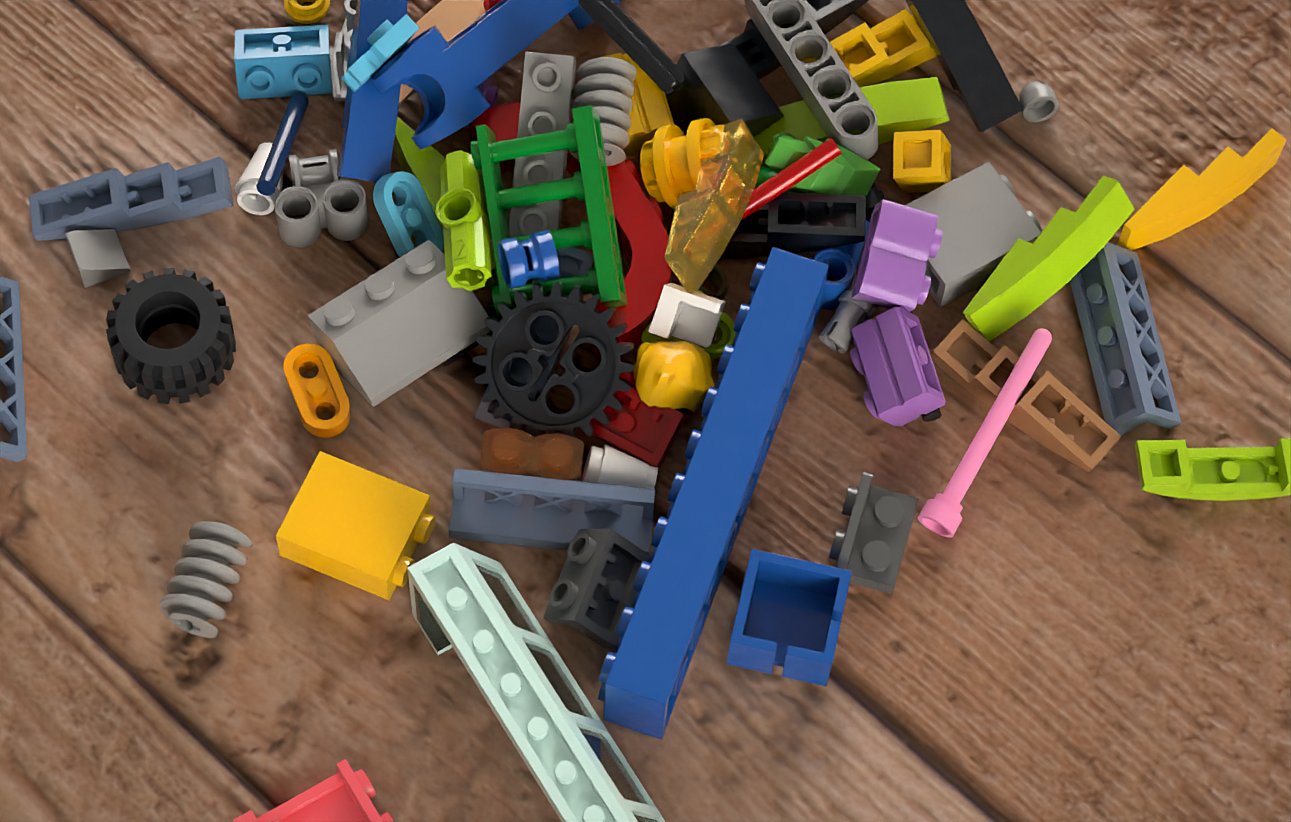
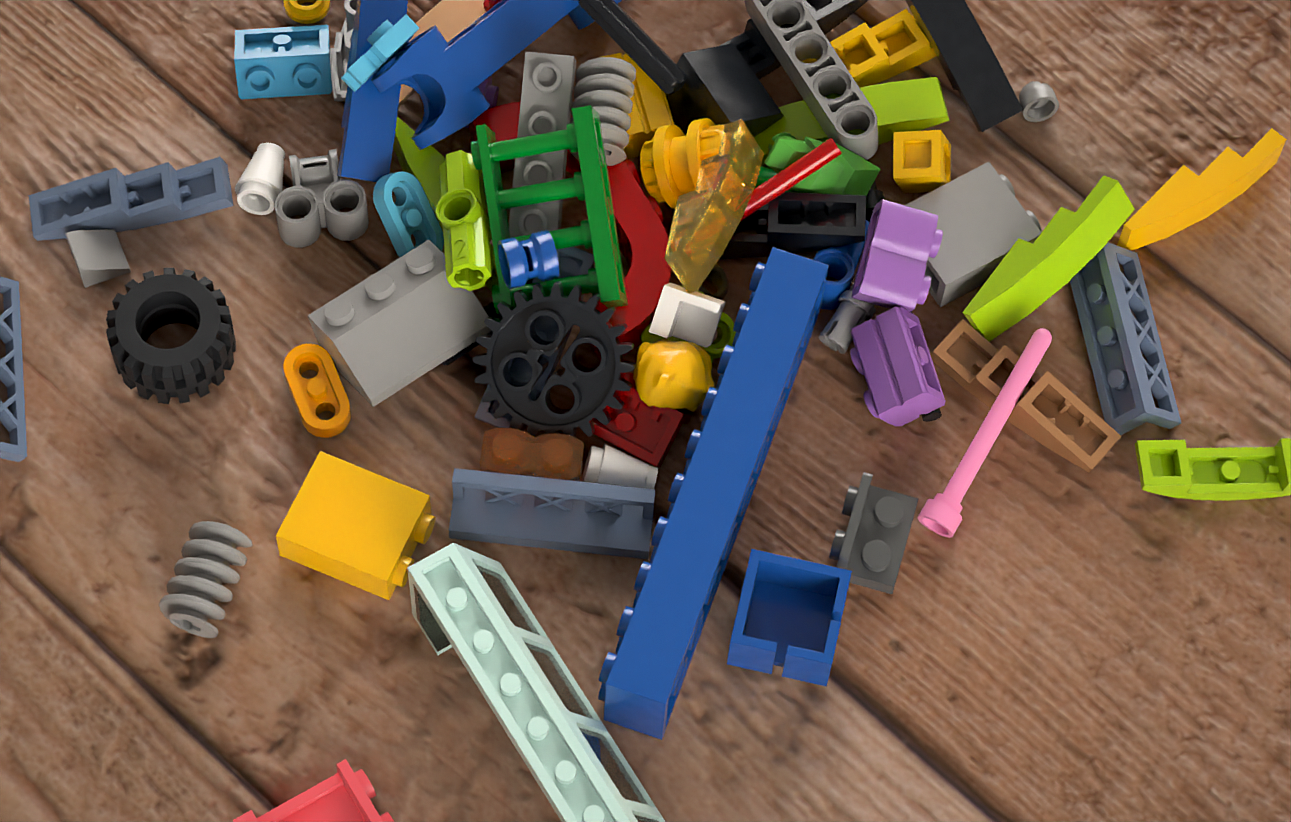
dark blue bar [256,93,309,196] -> none
dark grey bracket [544,529,651,648] -> none

